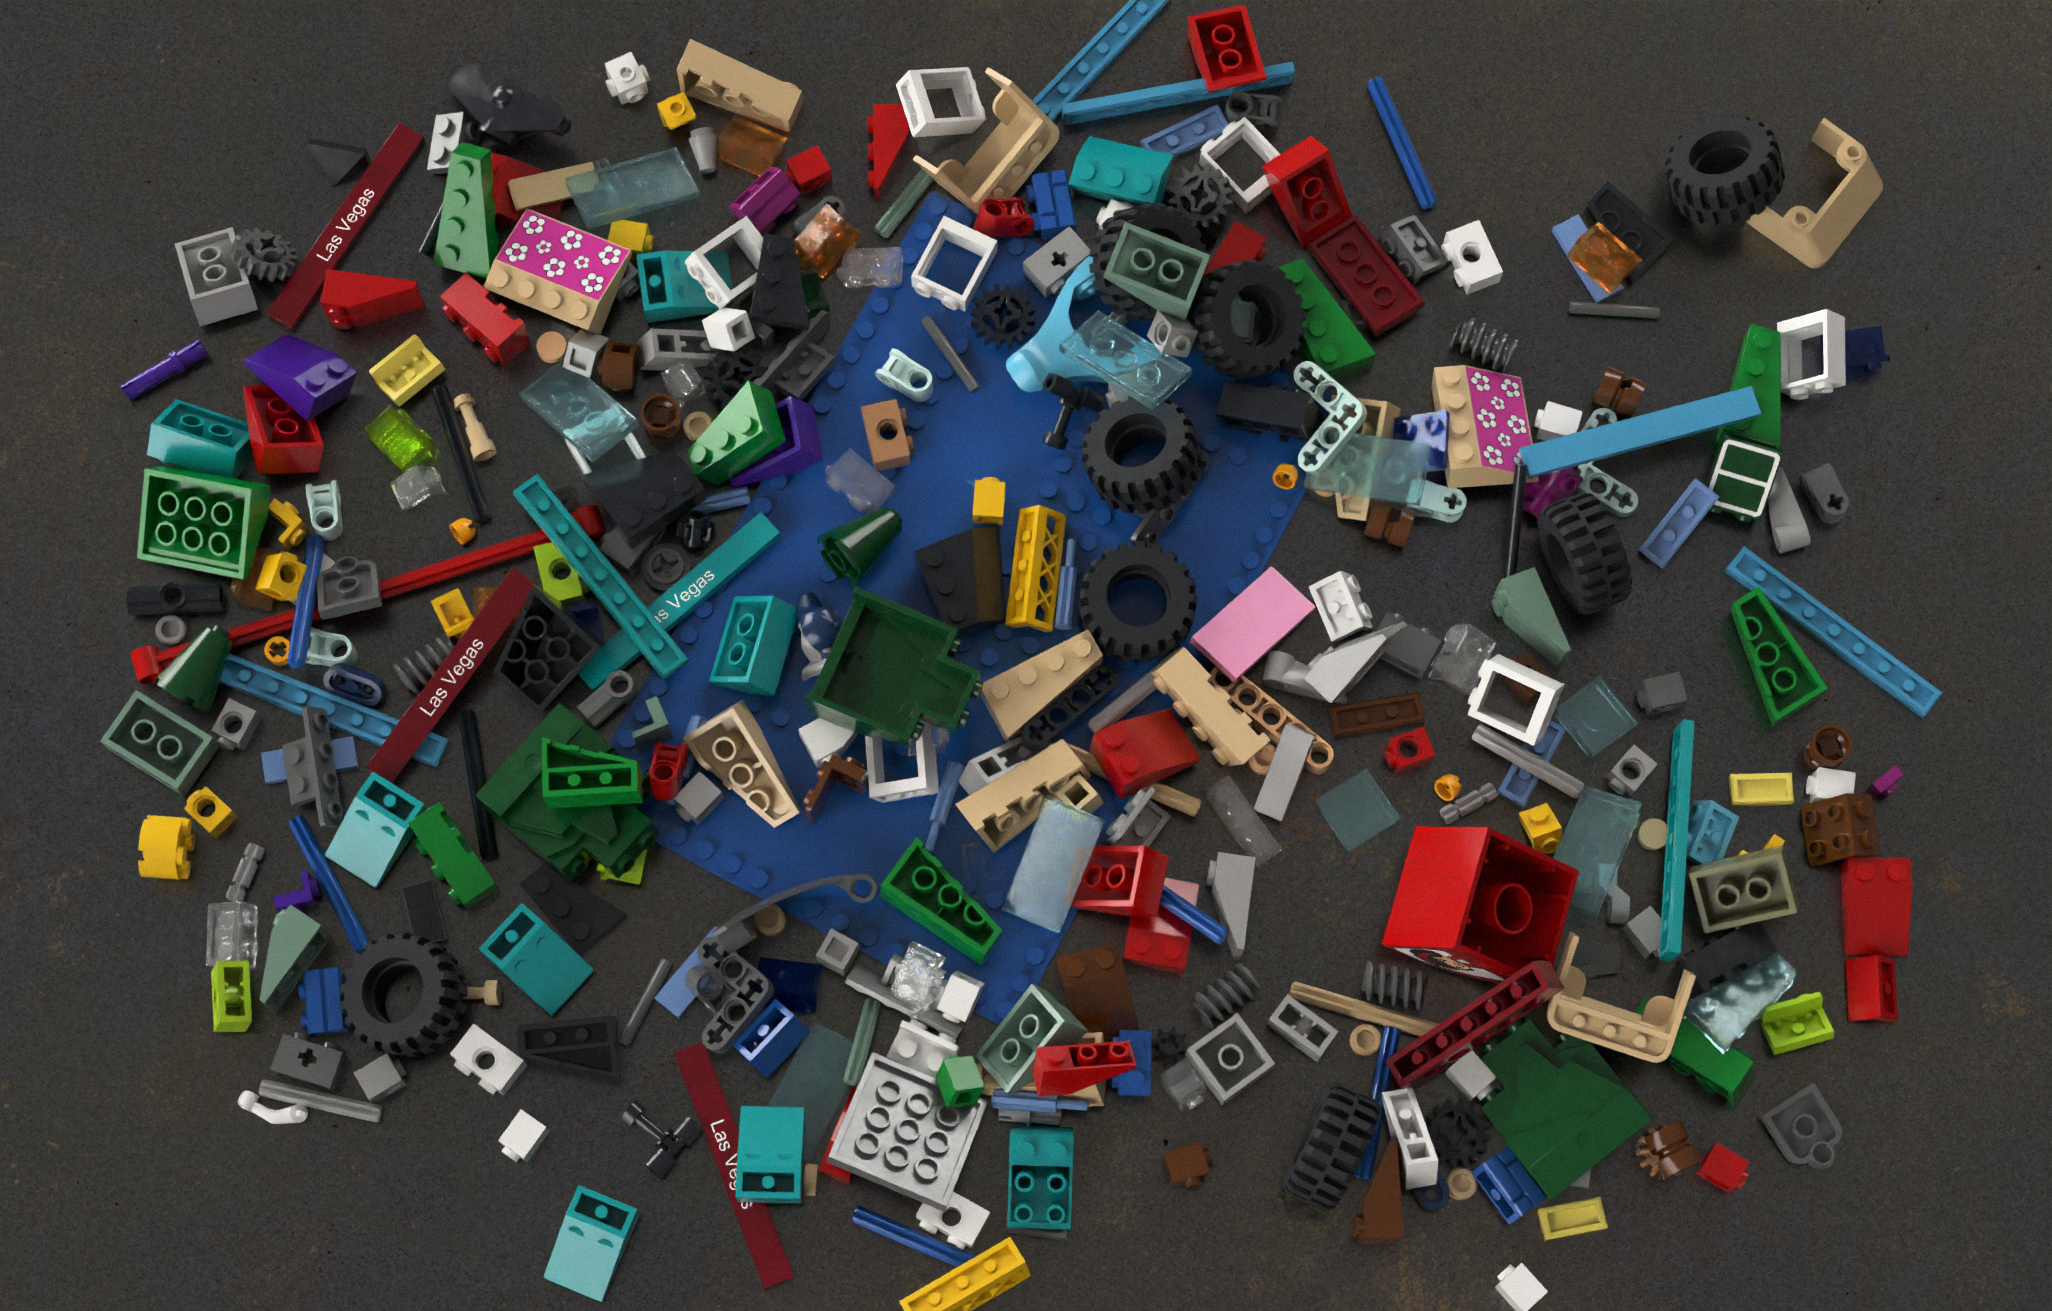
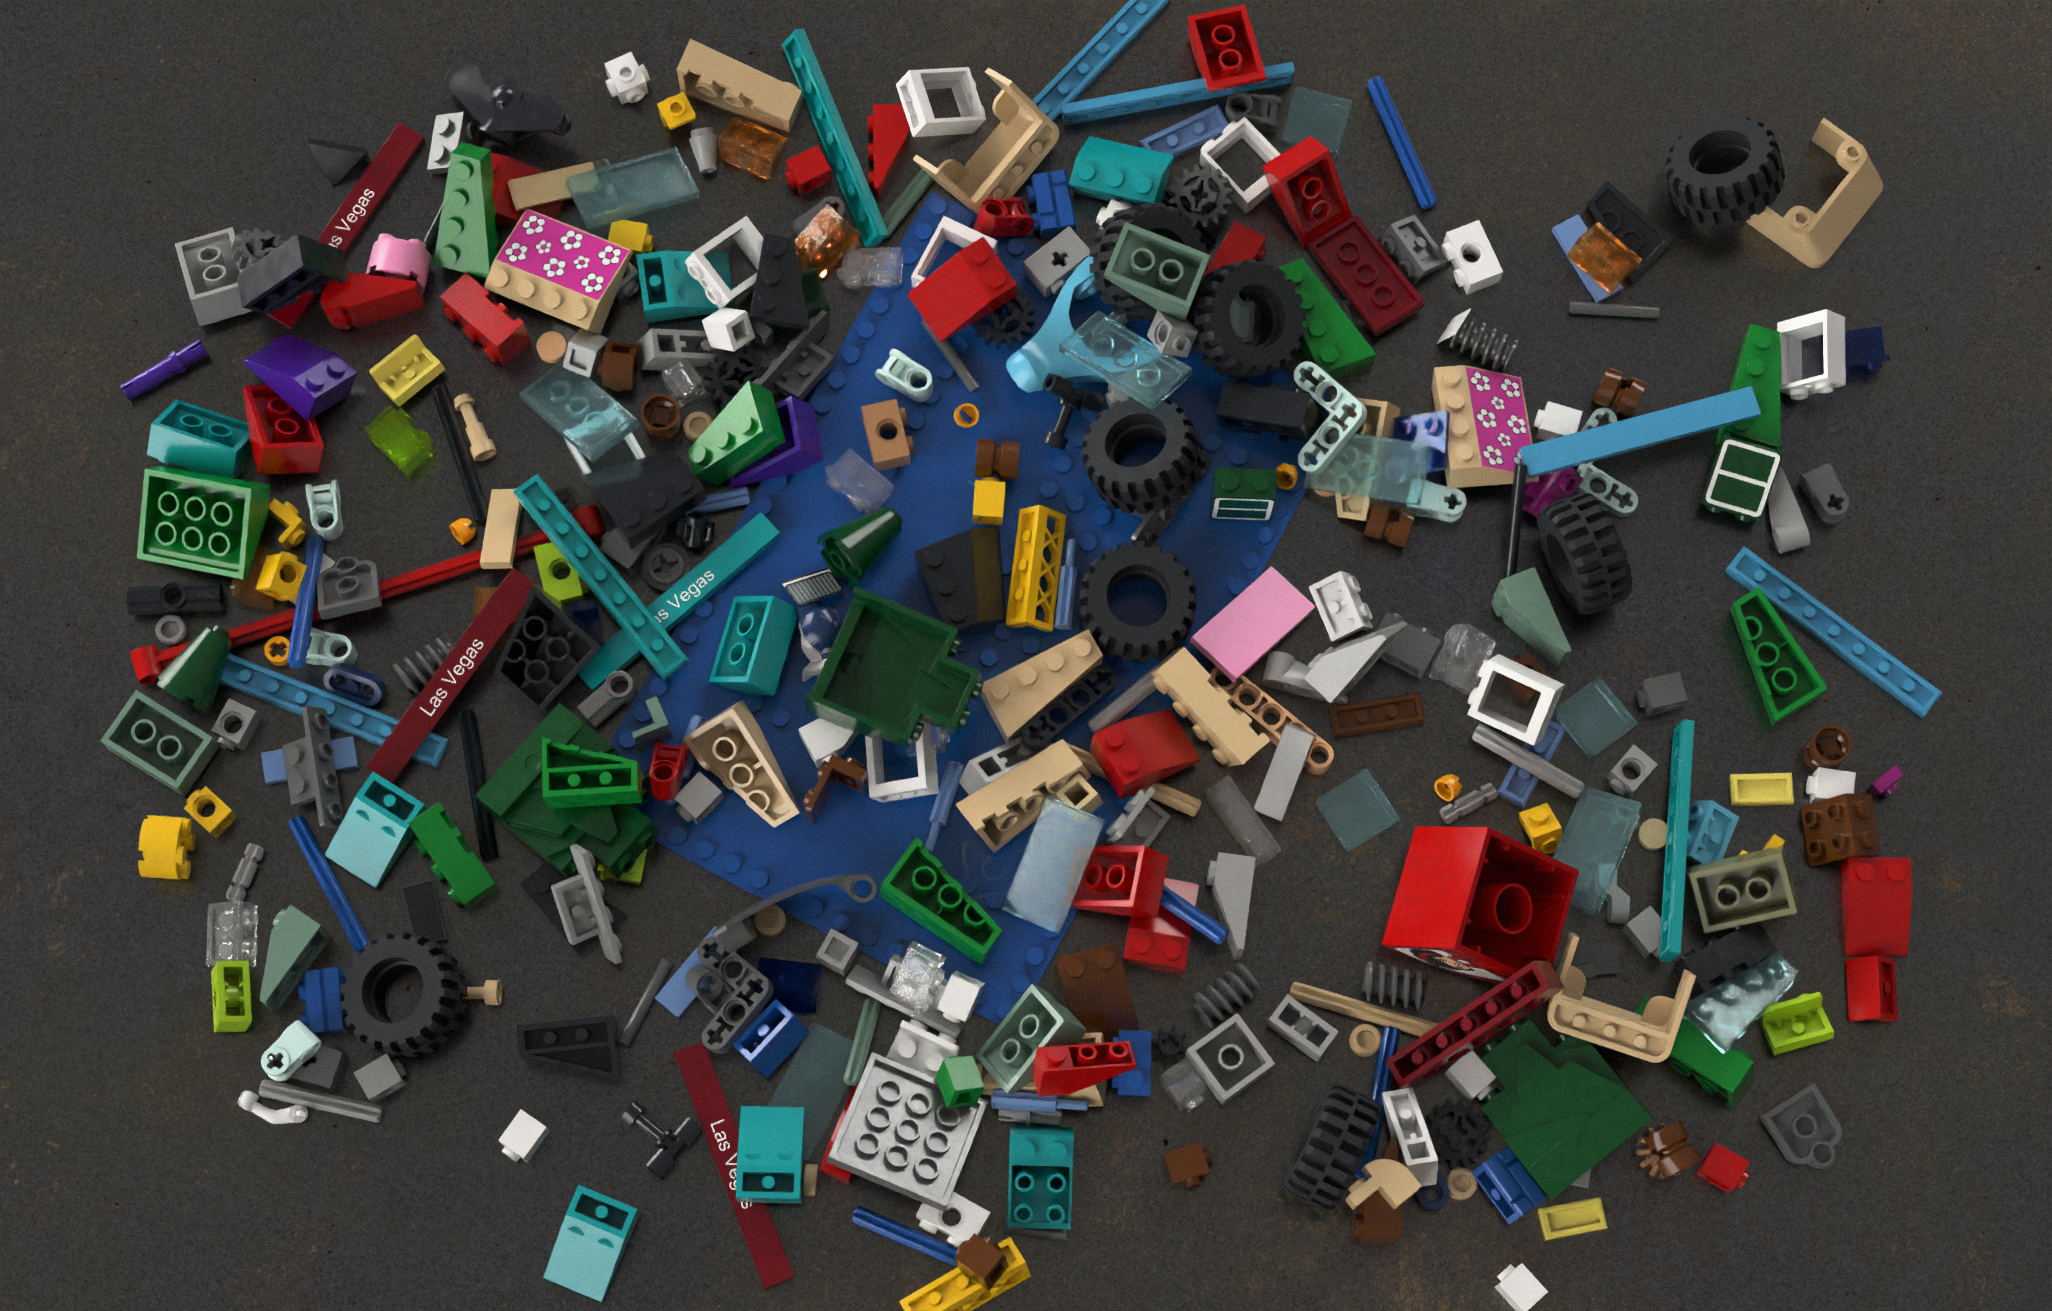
dark purple bracket [273,871,321,913] -> none
clear bracket [390,465,445,510] -> none
yellow bracket [431,588,474,639] -> none
white brick [450,1023,527,1095] -> none
teal slope [479,903,595,1017] -> none
magenta brick [728,167,801,234] -> none
light nougat tile [1248,743,1276,775] -> none
red brick [1384,727,1435,774] -> none
medium blue tile [1639,478,1720,569] -> none
none -> black wedge [237,234,349,315]
none -> light aqua piece [261,1020,322,1082]
none -> bright pink brick [366,234,432,295]
none -> tan tile [480,489,522,569]
none -> light grey bracket [551,844,622,965]
none -> teal tile [782,29,889,250]
none -> sticker [782,568,843,605]
none -> red slope [907,236,1017,343]
none -> light orange hinge [954,403,979,428]
none -> reddish brown brick [954,1233,1009,1291]
none -> reddish brown wheel [975,438,1020,481]
none -> dark green brick [1210,468,1277,521]
none -> clear light blue tile [1281,86,1353,157]
none -> tan brick [1345,1159,1422,1210]
none -> white sticker [1437,308,1471,344]

